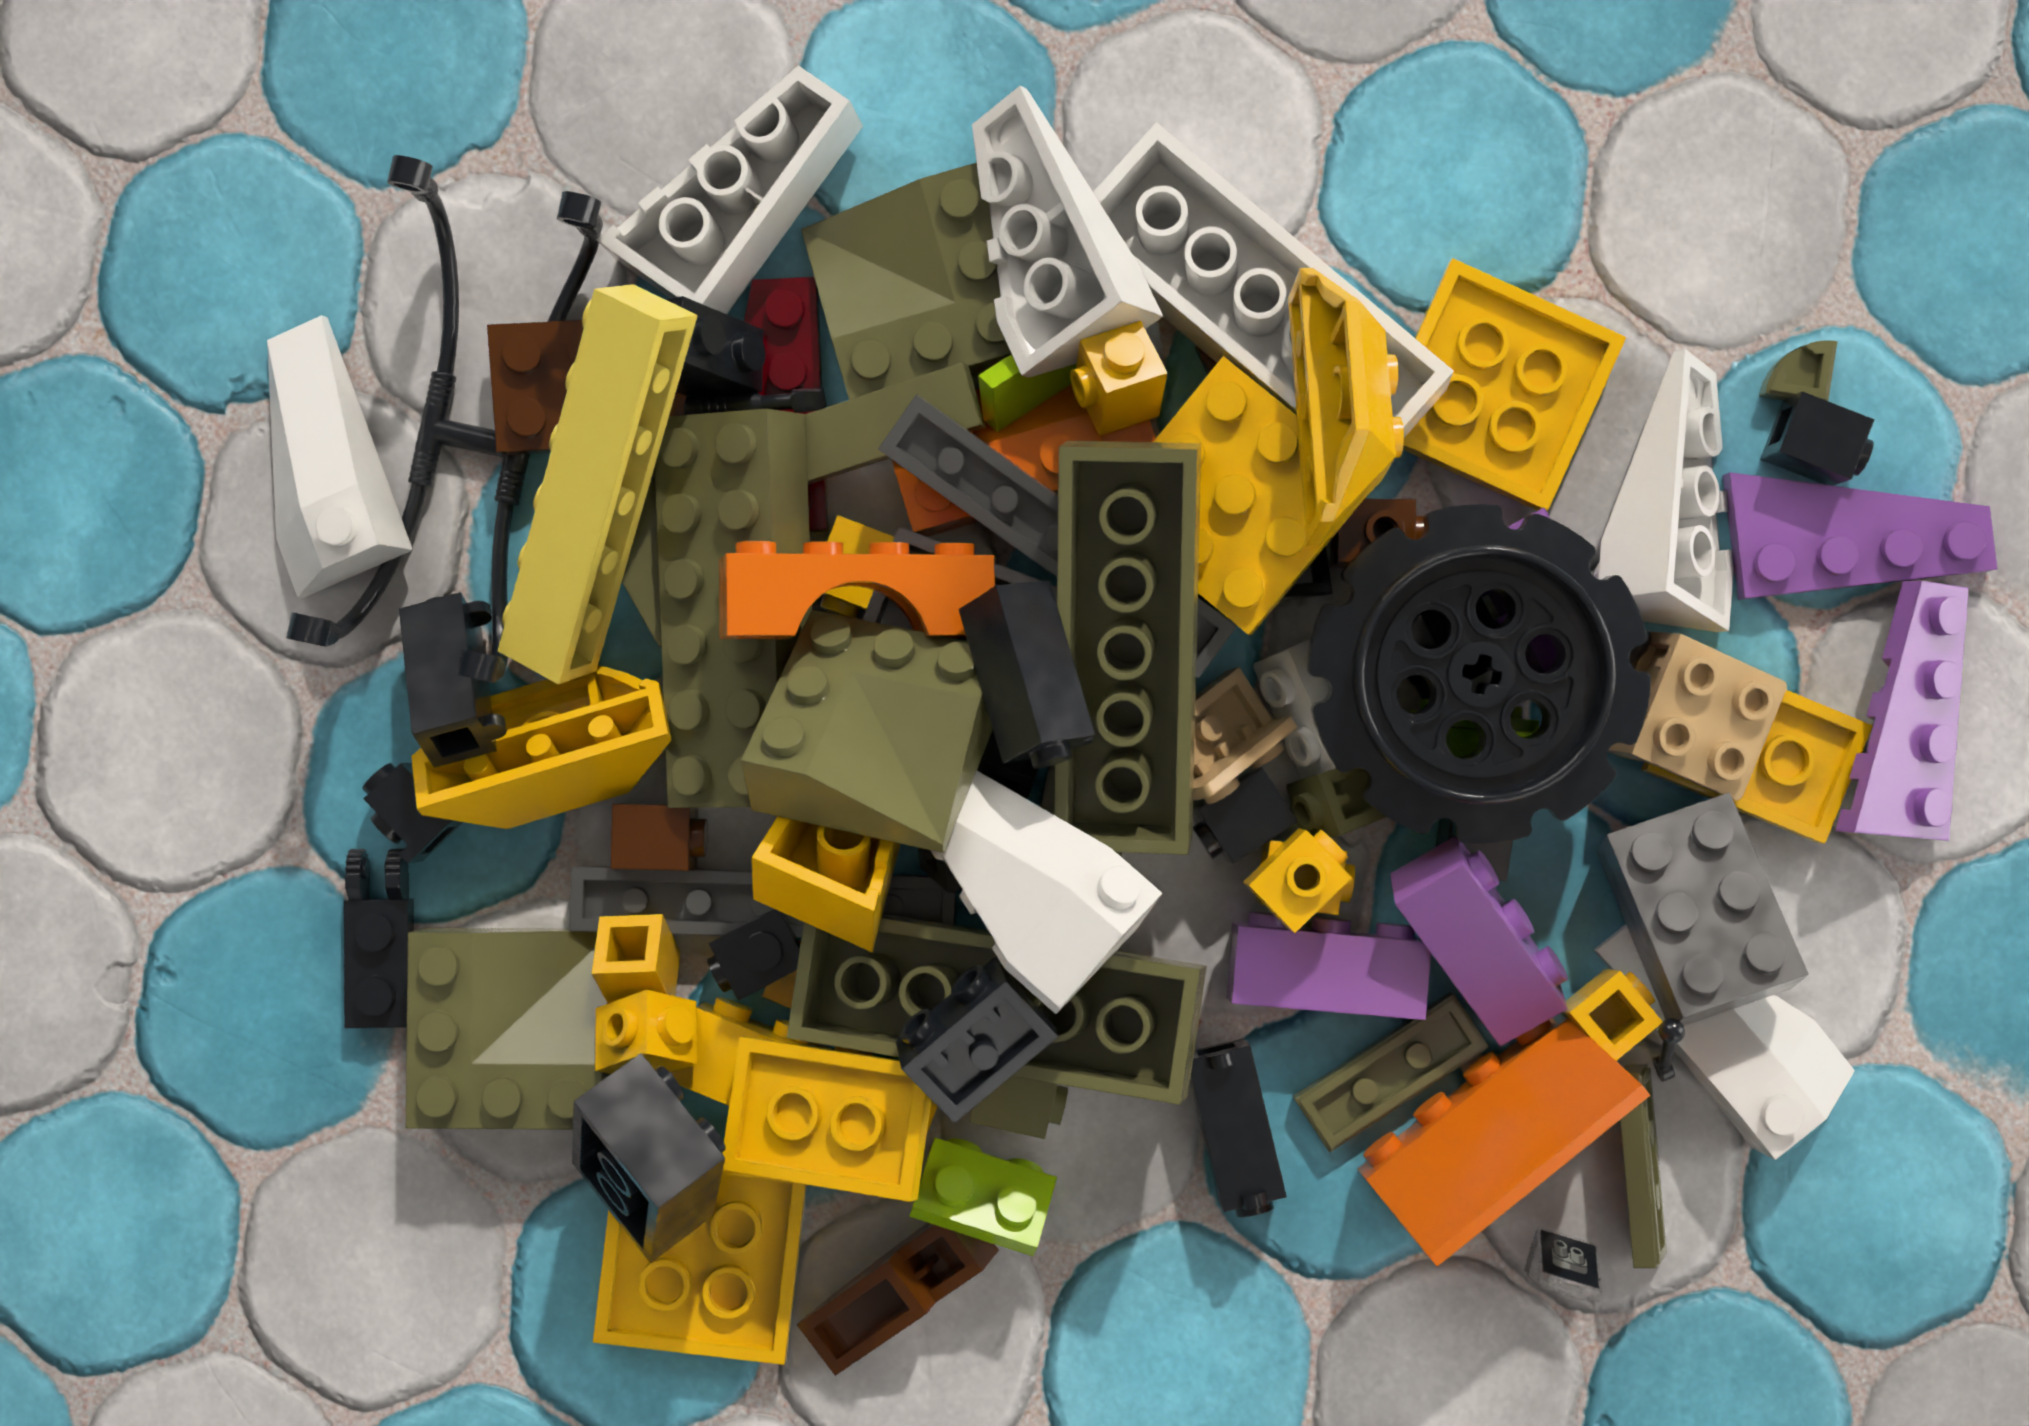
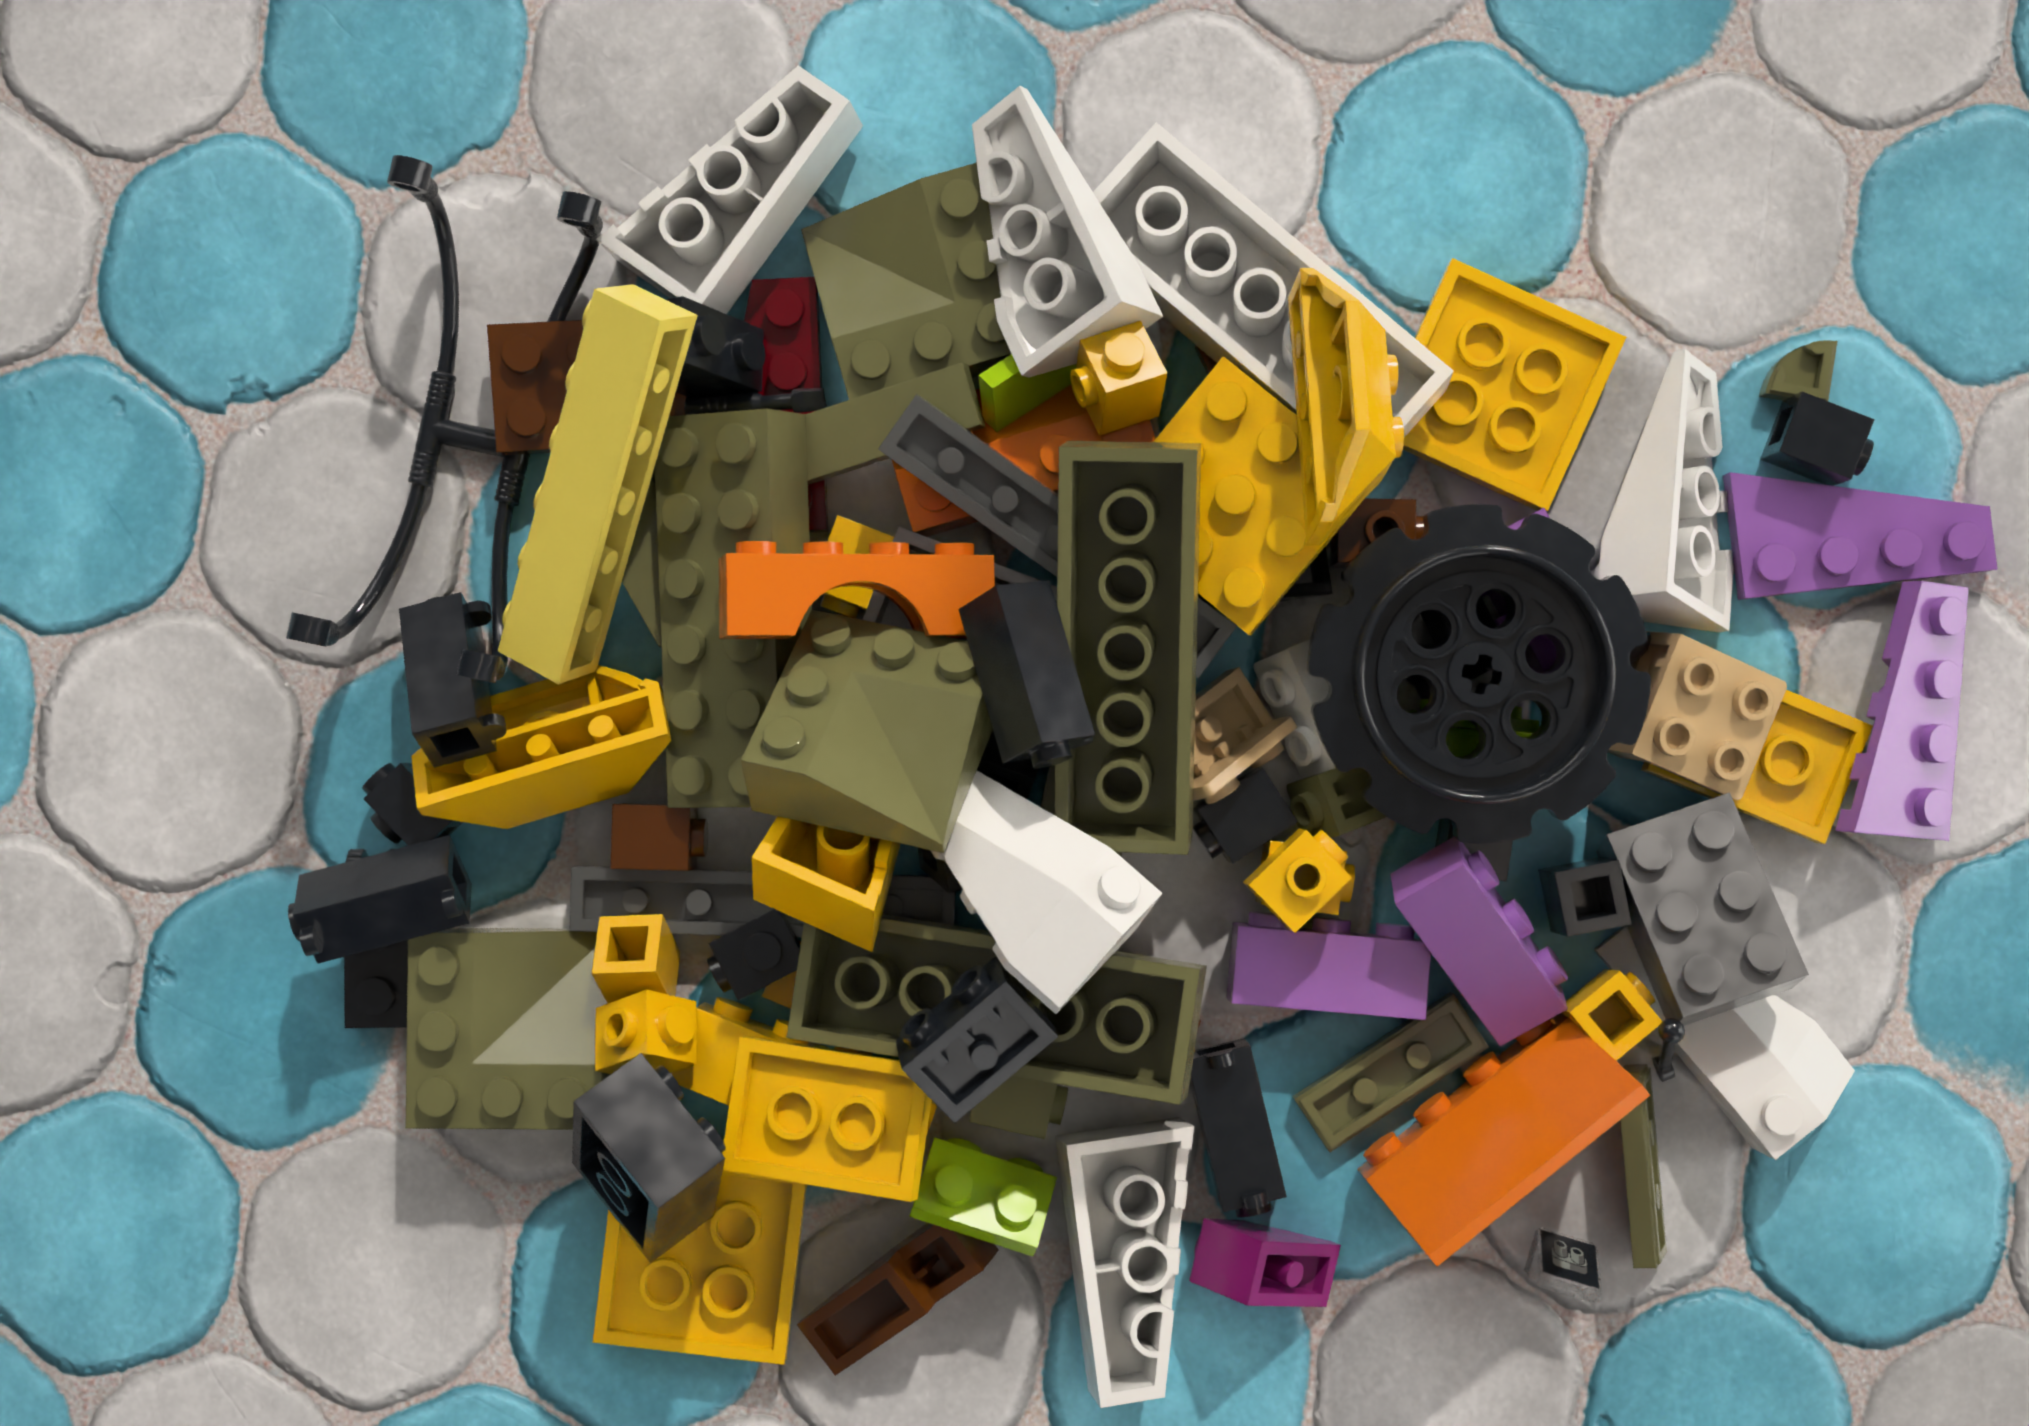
white wedge [267,315,413,598] -> none
none -> black brick [288,835,472,964]
none -> white wedge [1055,1117,1194,1408]
none -> magenta slope [1189,1218,1341,1307]
none -> black brick [1538,857,1632,937]

